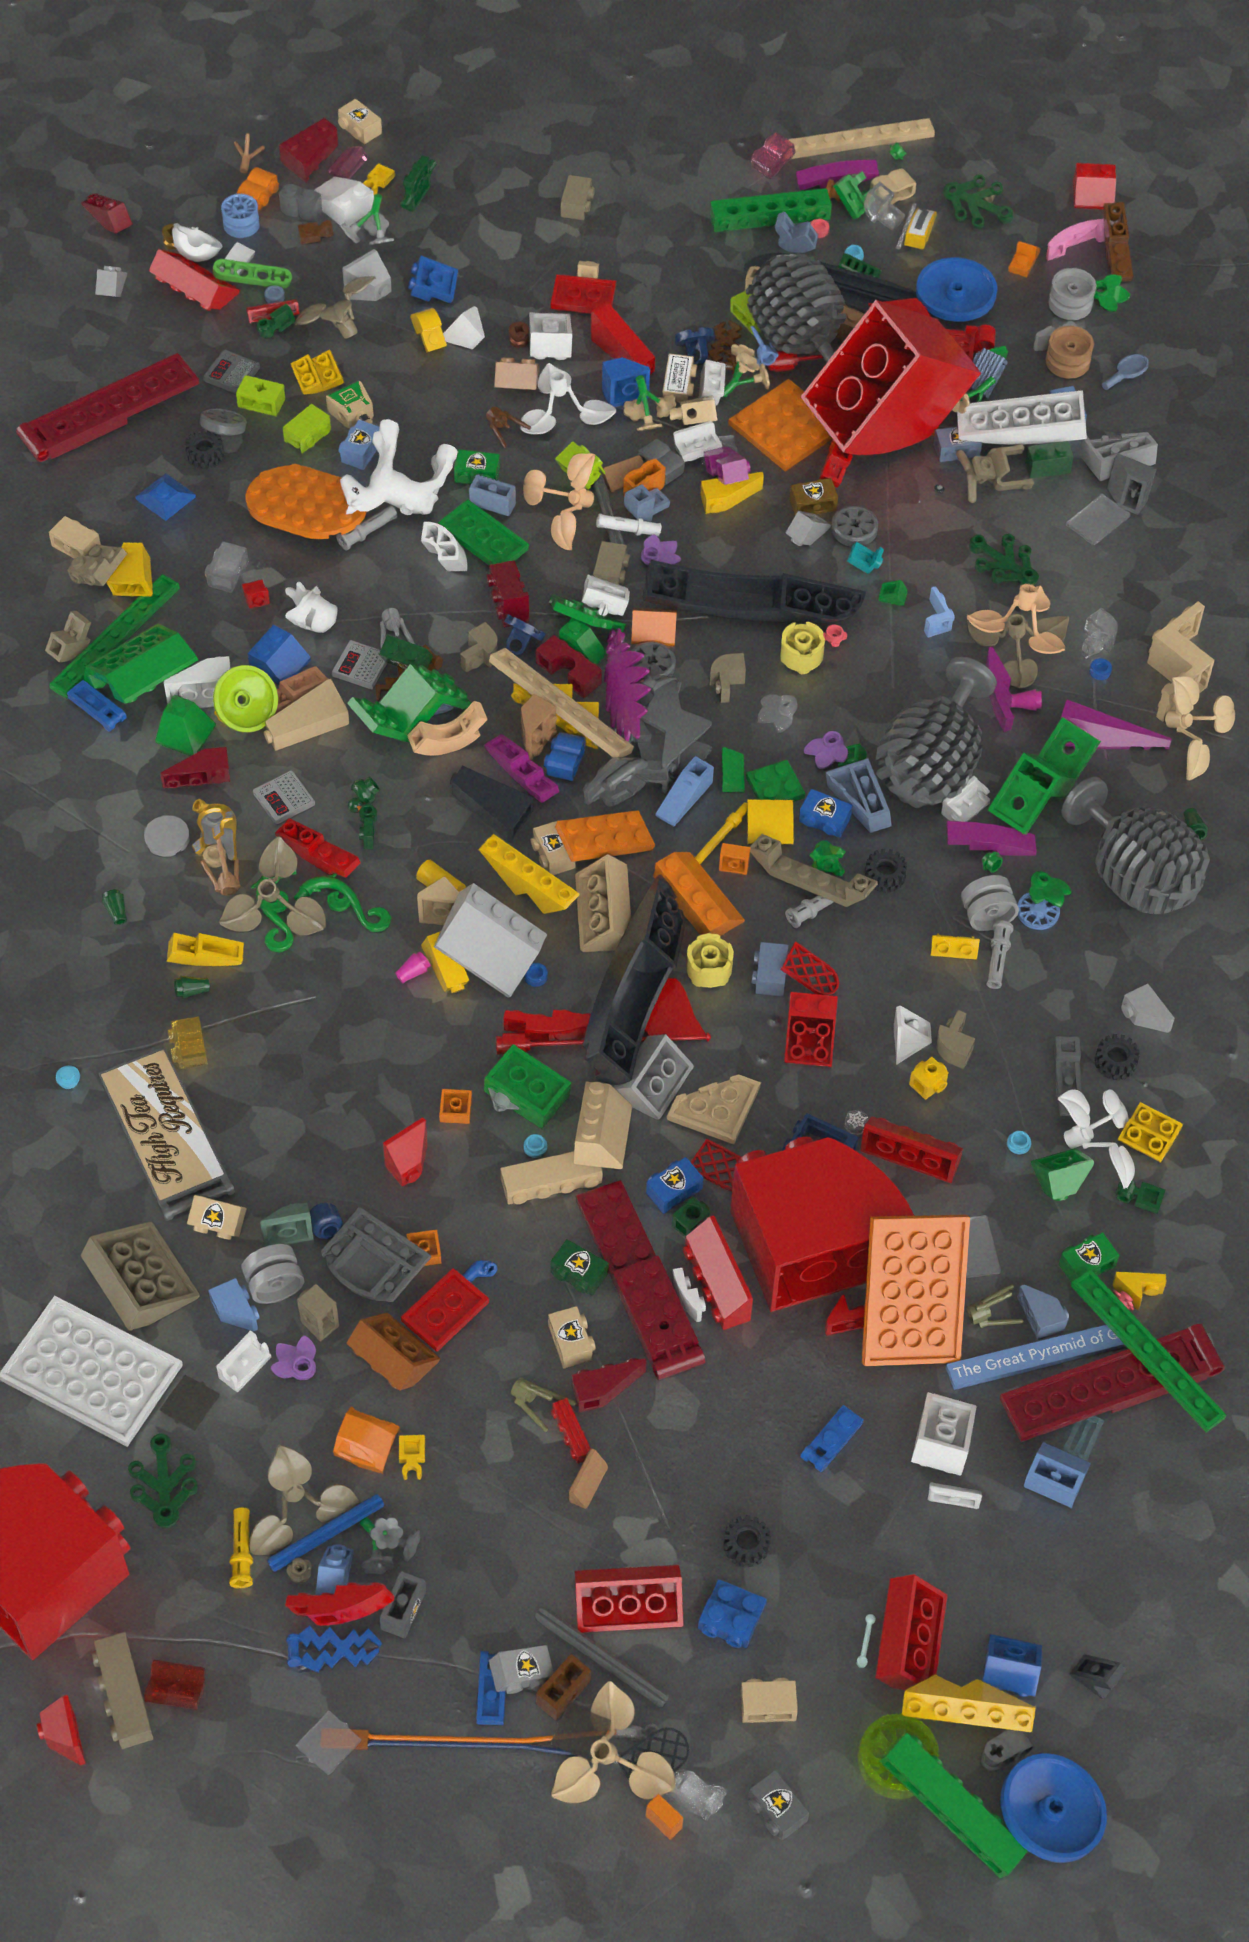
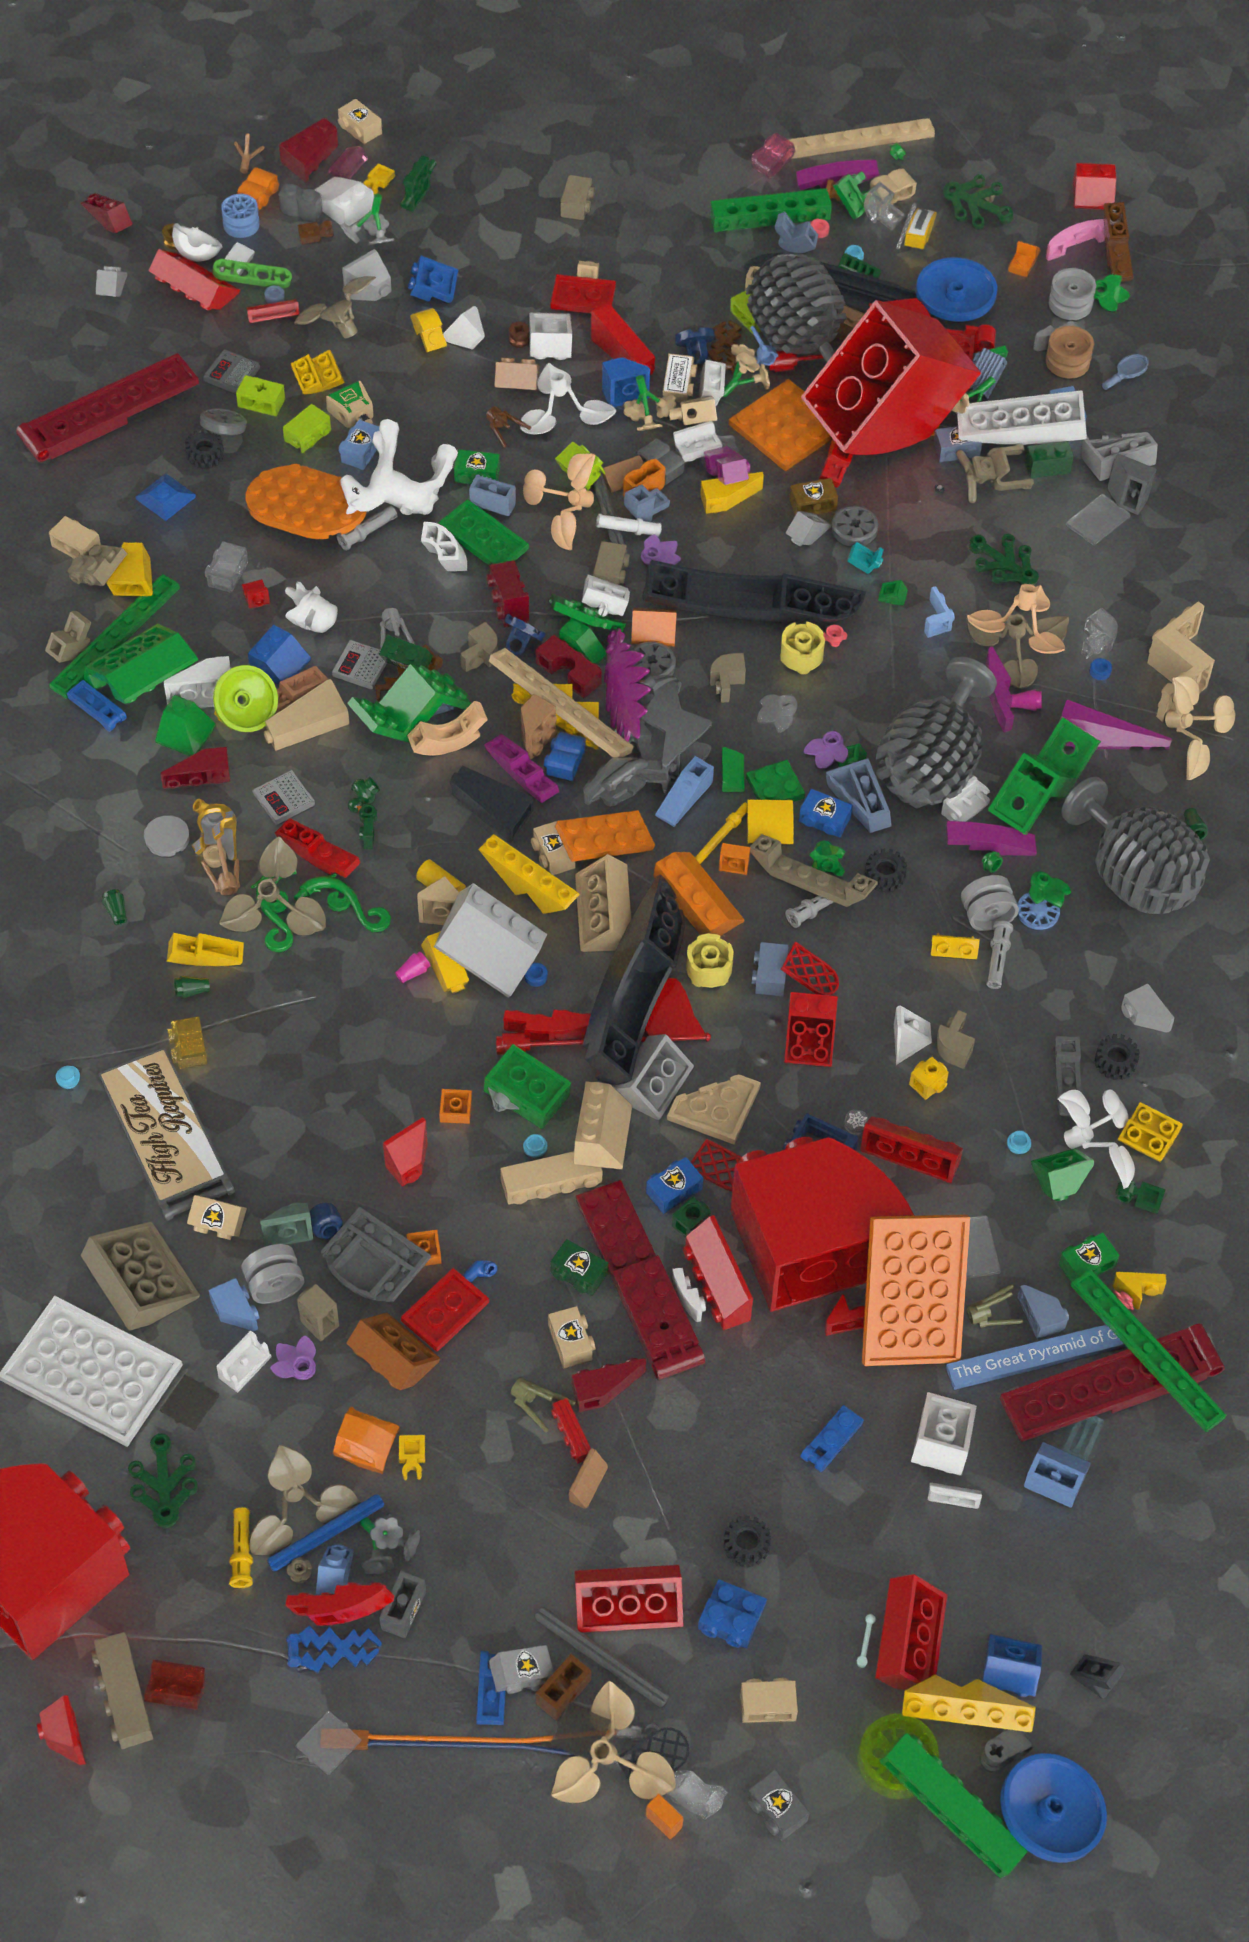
dark green plate [257,303,296,338] -> none

